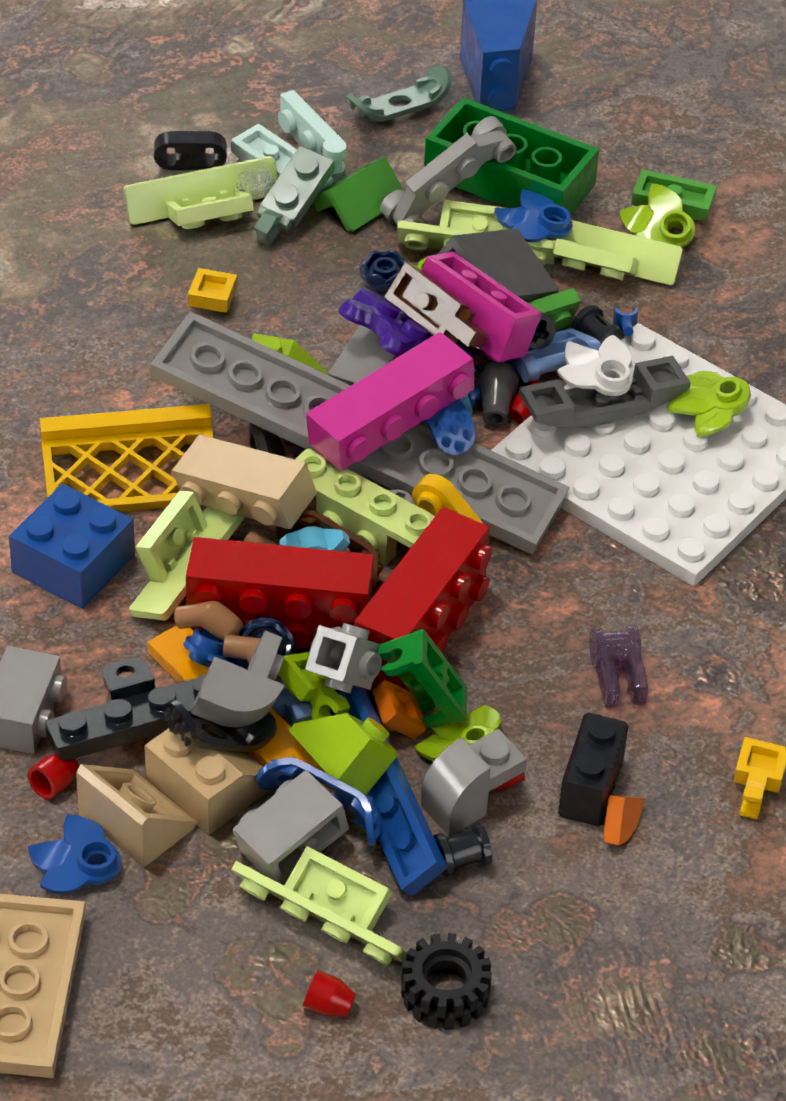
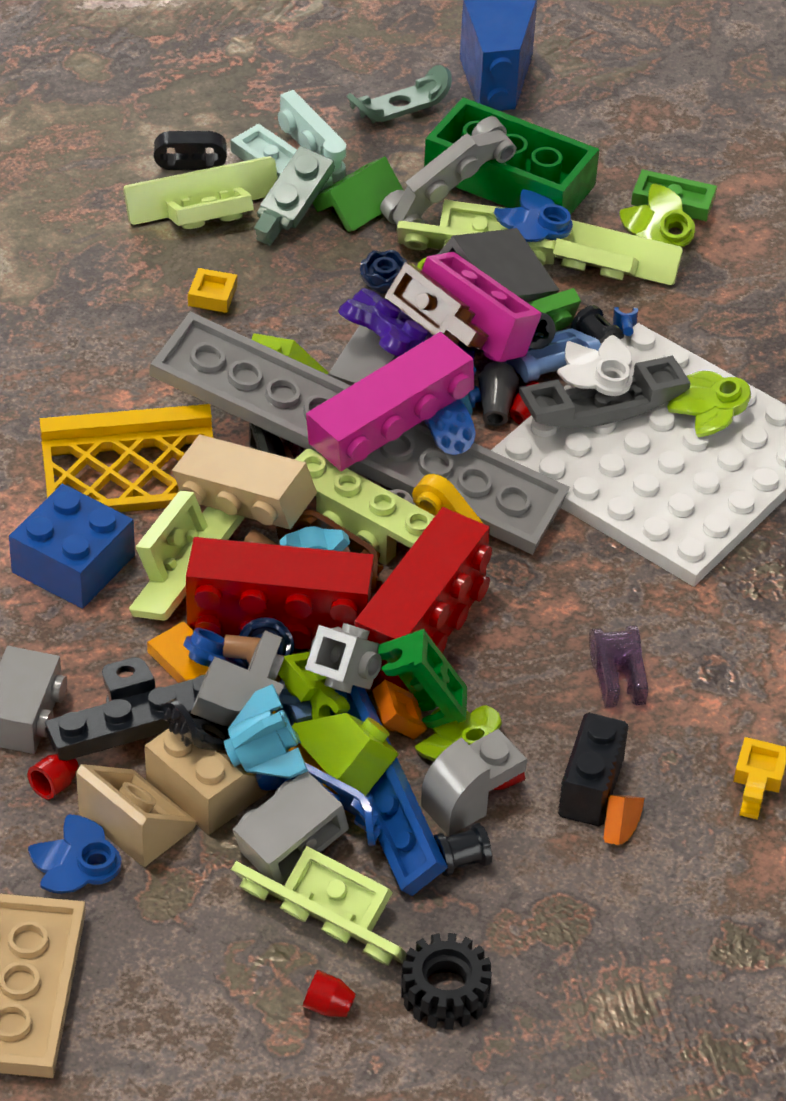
medium nougat arm [174,601,243,641] -> none
clear plate [236,167,275,198] -> none
none -> medium azure brick [223,684,308,779]

